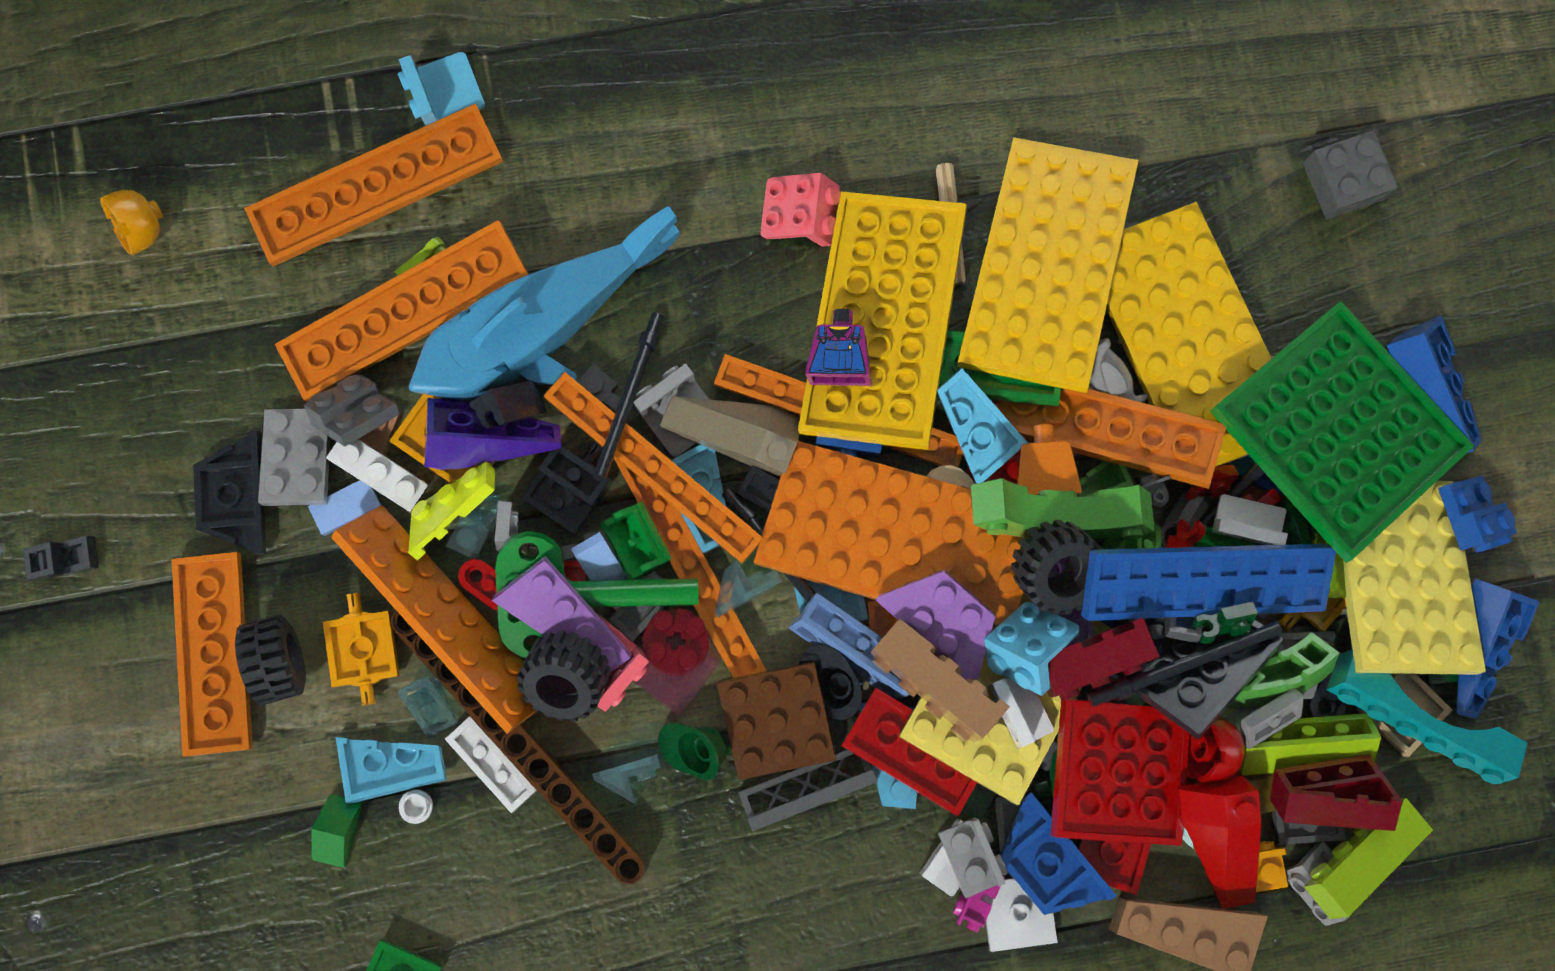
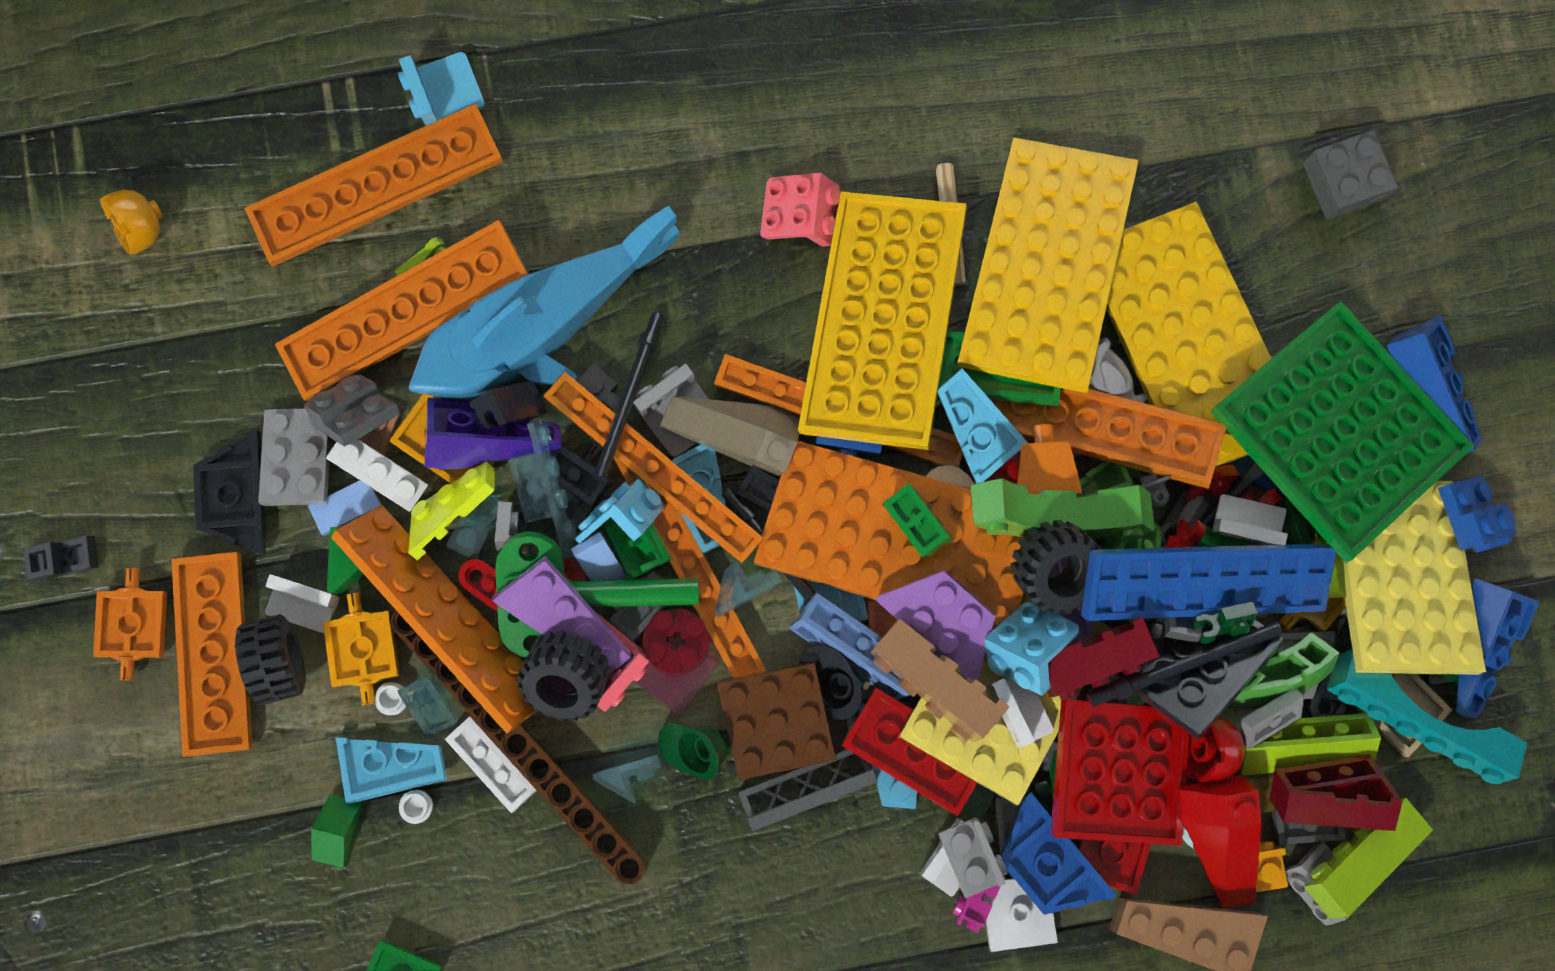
torso [806,309,872,386] -> none
none -> orange plate [93,568,167,681]
none -> white panel [265,574,340,633]
none -> green slope [327,527,364,595]
none -> white plate [375,682,409,715]
none -> clear light blue bracket [508,417,576,552]
none -> medium azure bracket [575,478,666,544]
none -> green hinge [882,483,955,558]

